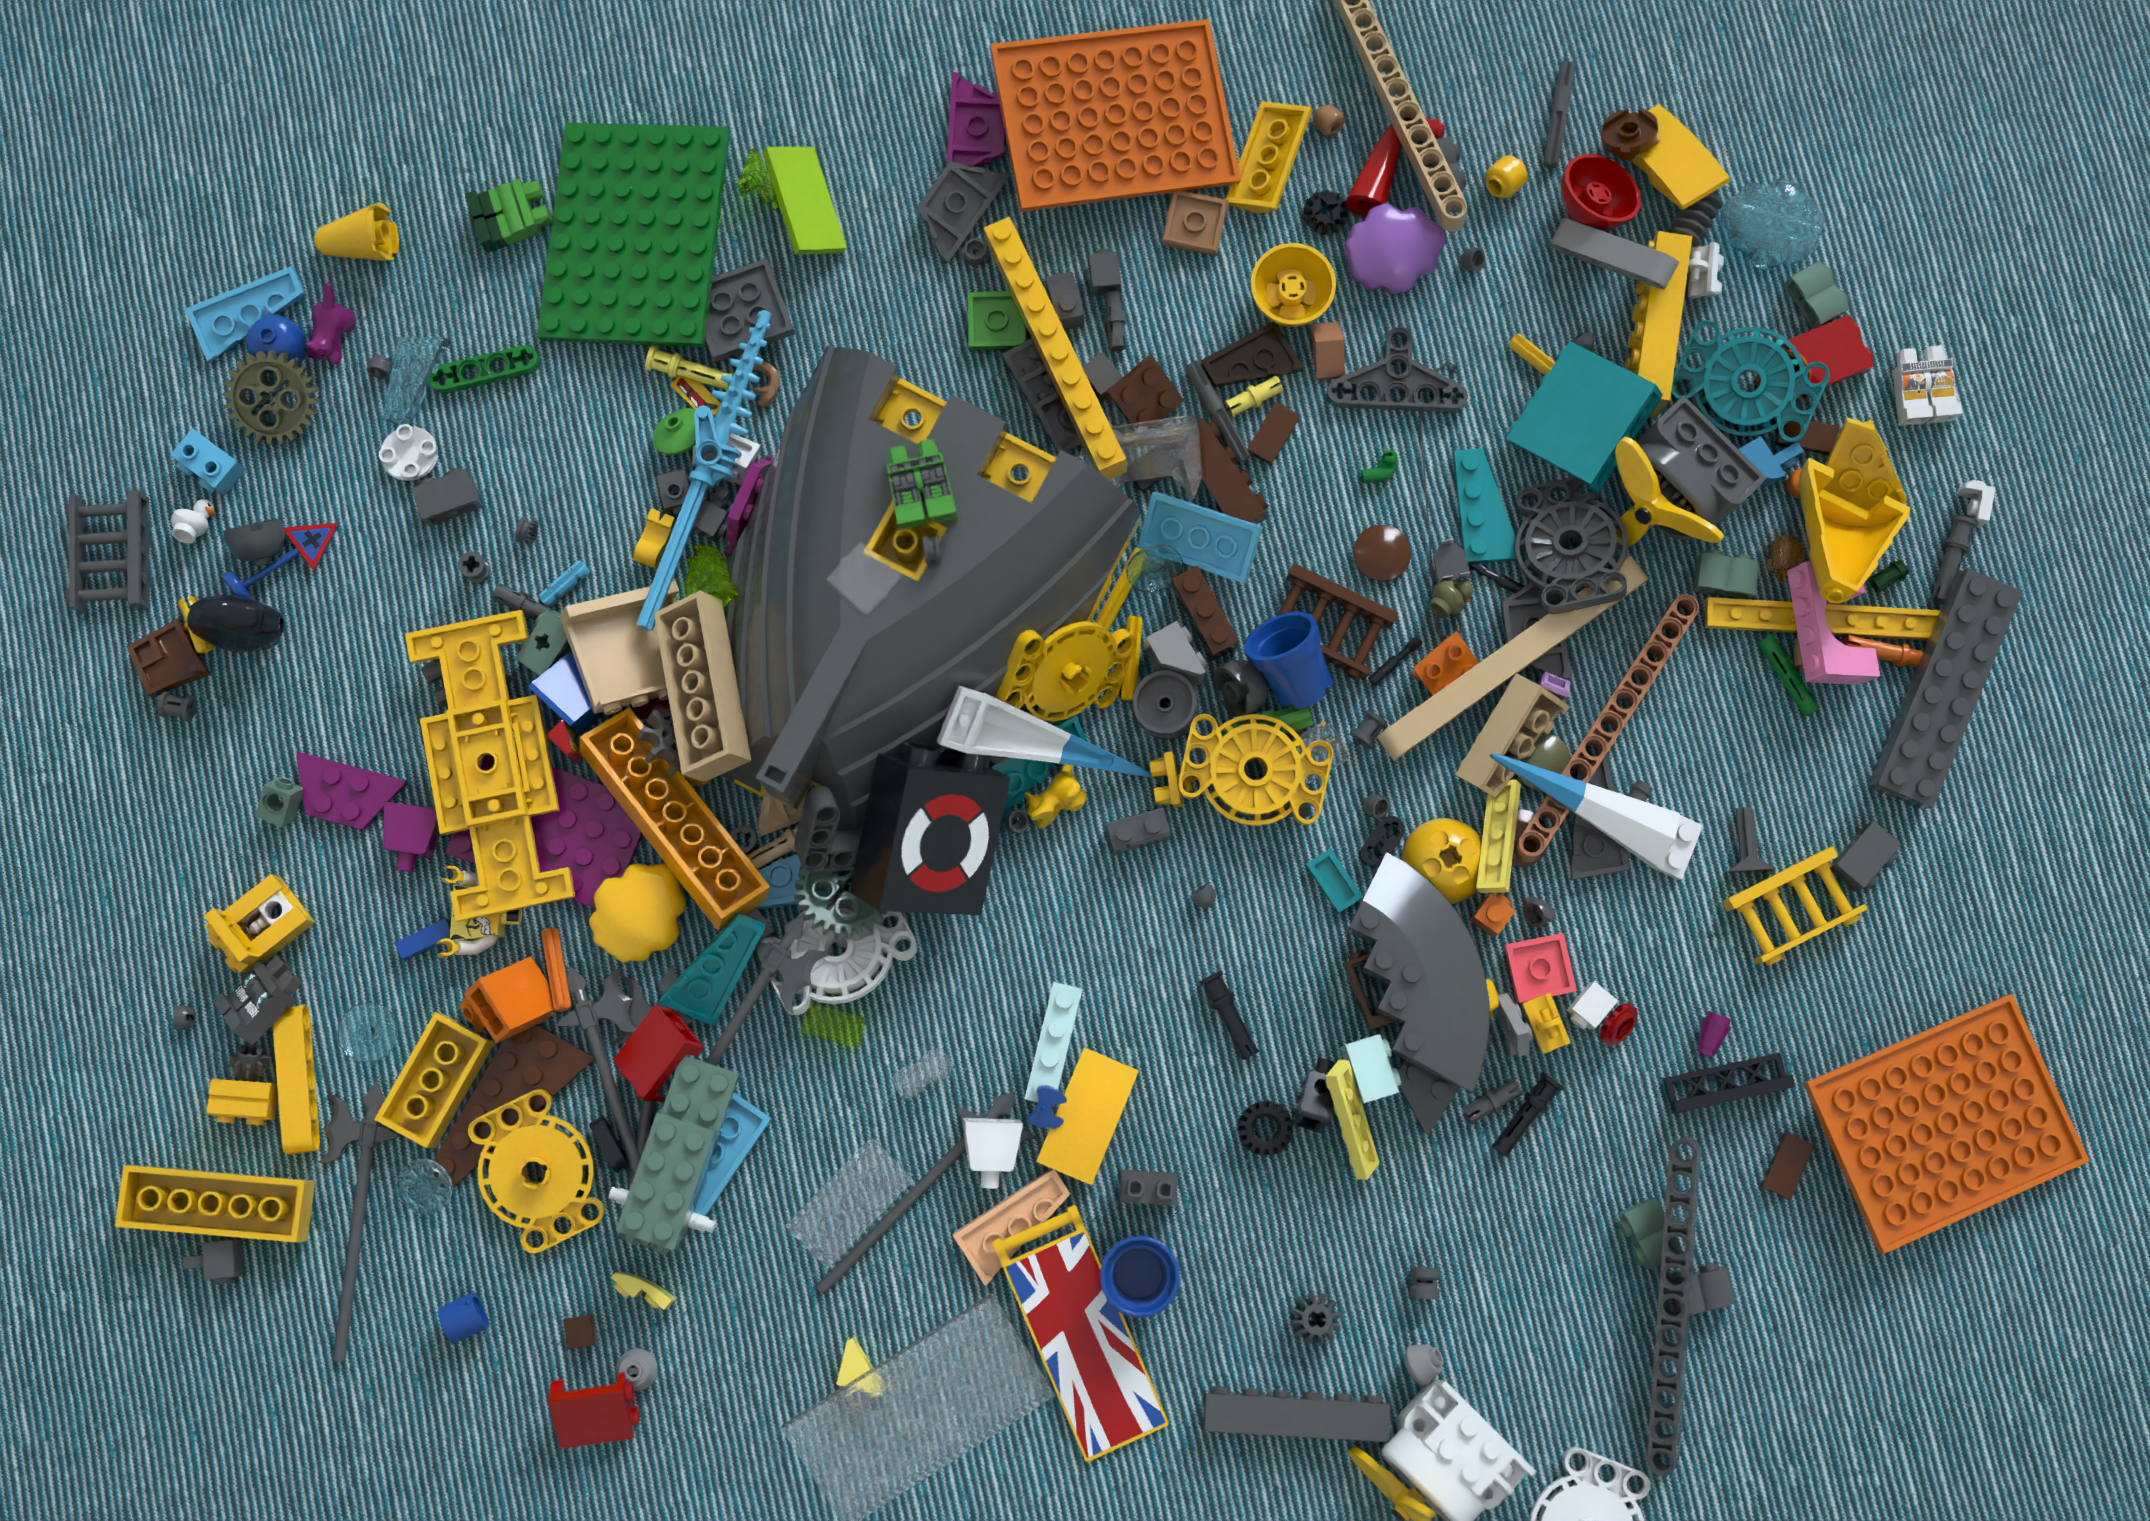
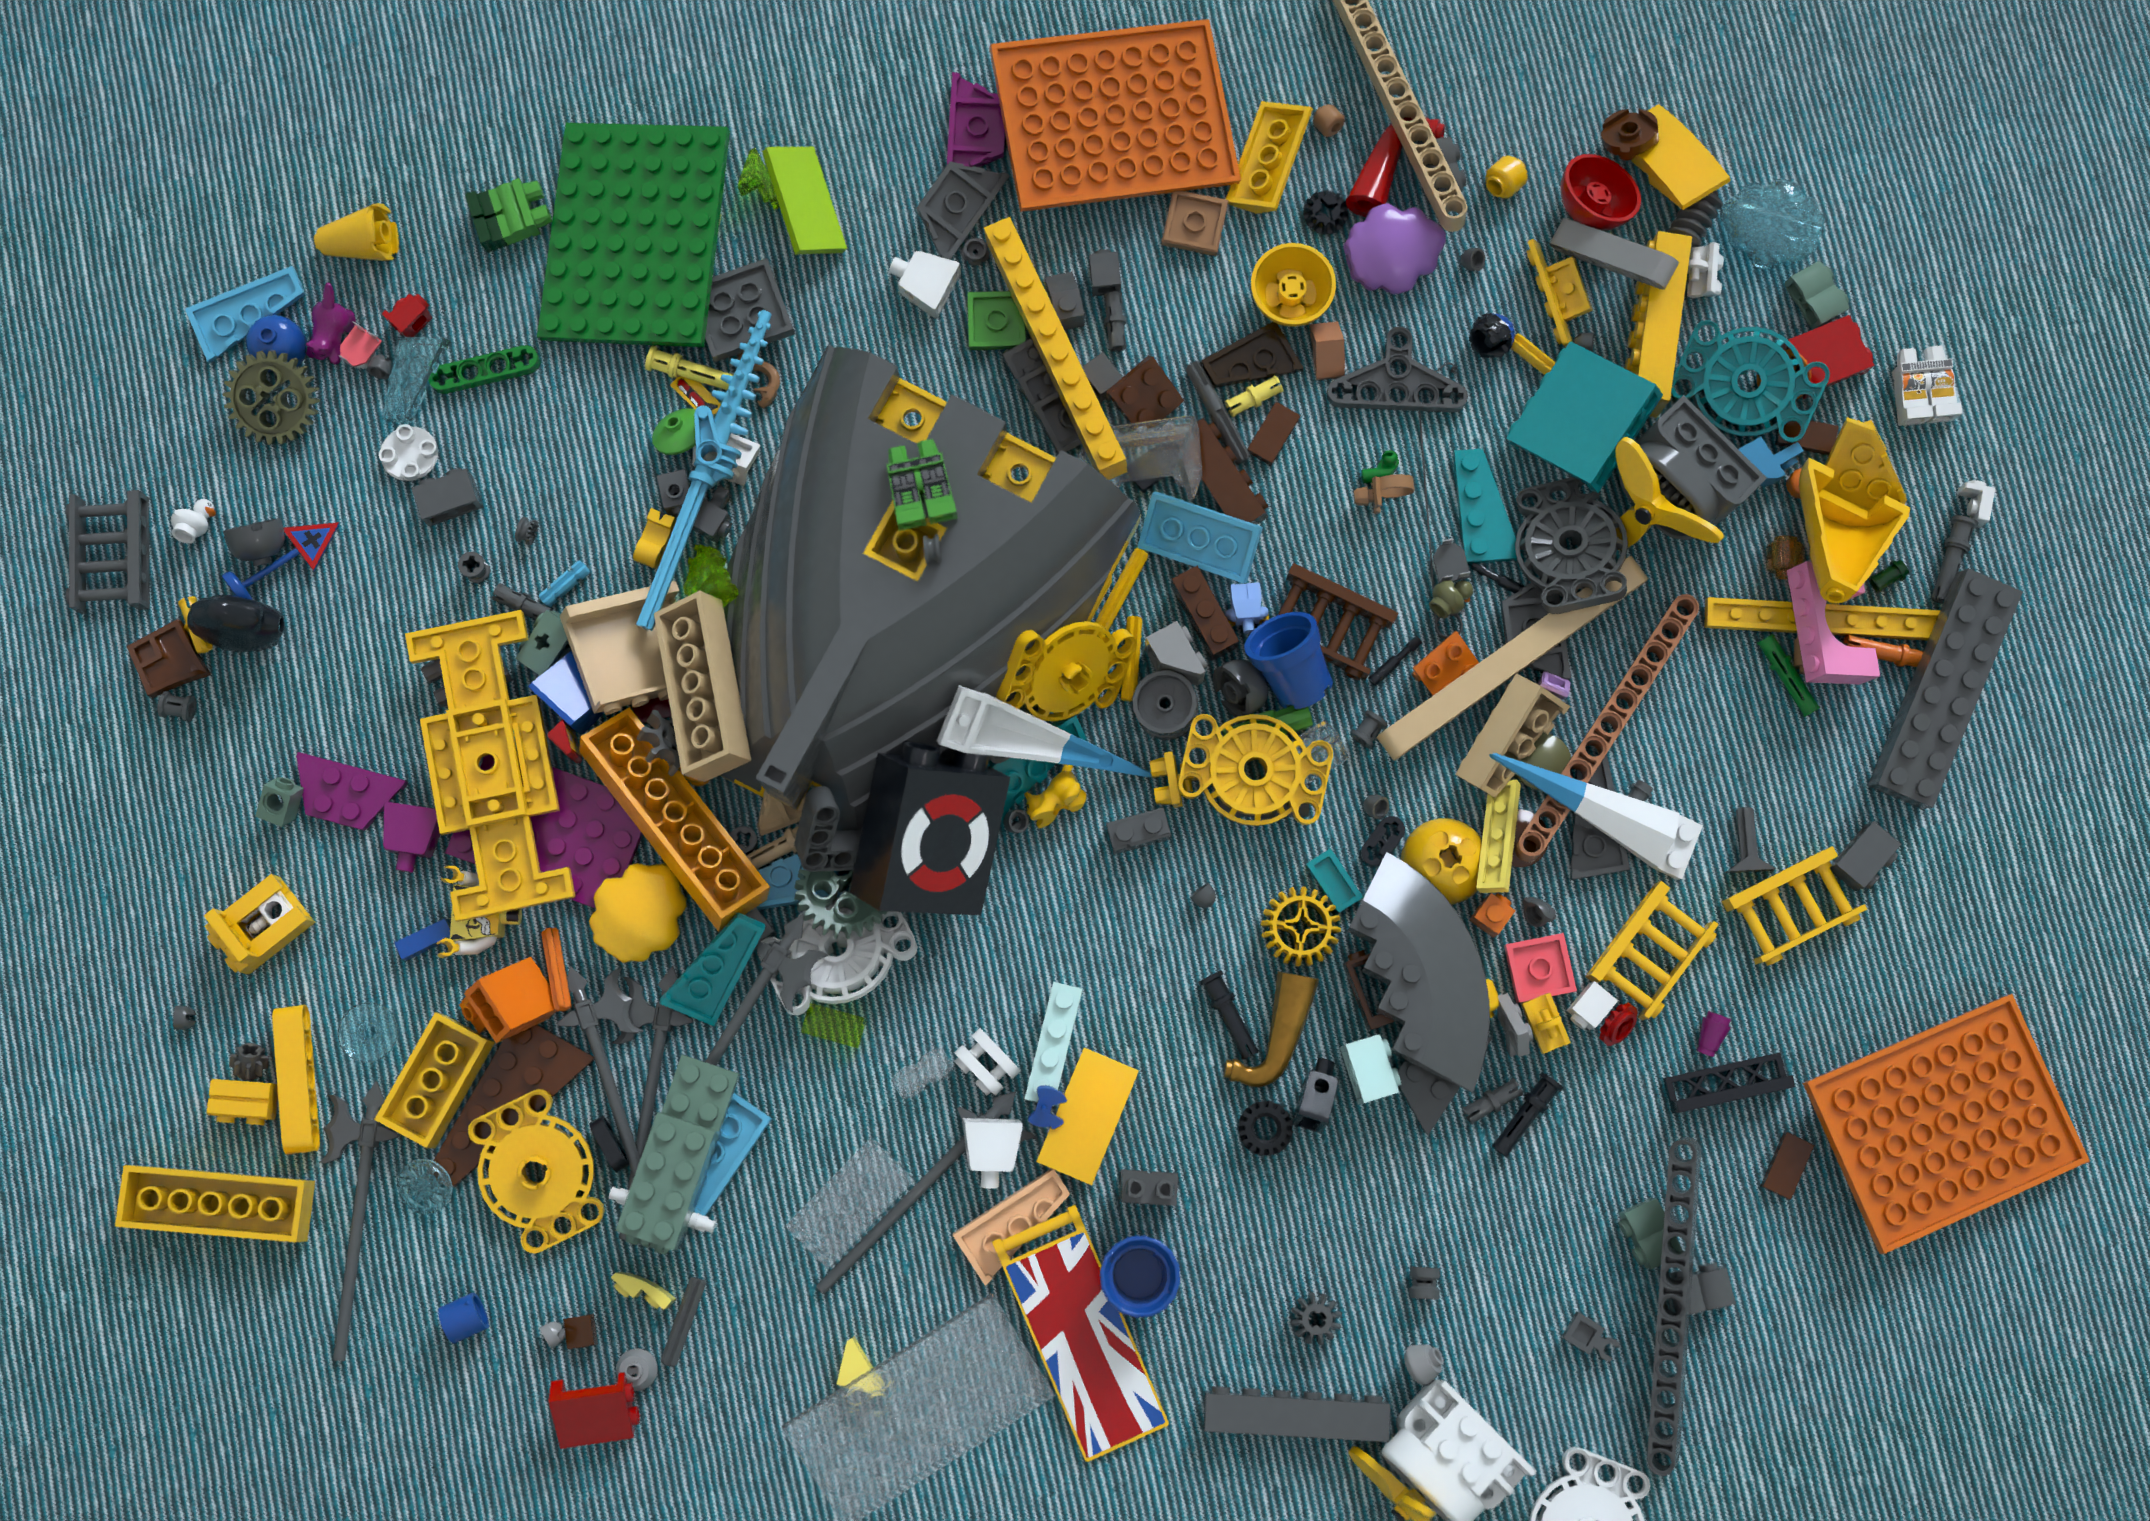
medium azure brick [170,428,246,496] -> none
dark grey brick [183,1239,244,1285] -> none
dark grey hips [213,955,302,1045] -> none
red panel [613,1005,705,1103] -> none
magenta wing [725,455,774,557] -> none
clear piece [826,542,902,616] -> none
clear light blue dish [1126,545,1183,593] -> none
light yellow plate [1326,1060,1380,1180] -> none
reddish brown dish [1353,525,1411,581] -> none
dark grey axle [1543,61,1575,168] -> none
sand green brick [1693,549,1759,599] -> none
none -> coral piece [338,321,382,369]
none -> red brick [381,293,433,341]
none -> light grey hinge [539,1321,565,1349]
none -> dark grey axle [661,1277,706,1367]
none -> white torso [889,251,961,319]
none -> white brick [954,1028,1021,1096]
none -> pearl gold animal [1224,971,1319,1087]
none -> light blue piece [1225,582,1269,634]
none -> yellow gear [1260,887,1341,967]
none -> medium nougat piece [1354,474,1415,514]
none -> black piece [1469,313,1515,358]
none -> yellow bracket [1527,239,1593,347]
none -> dark grey plate [1561,1311,1620,1362]
none -> yellow fence [1585,881,1719,1020]

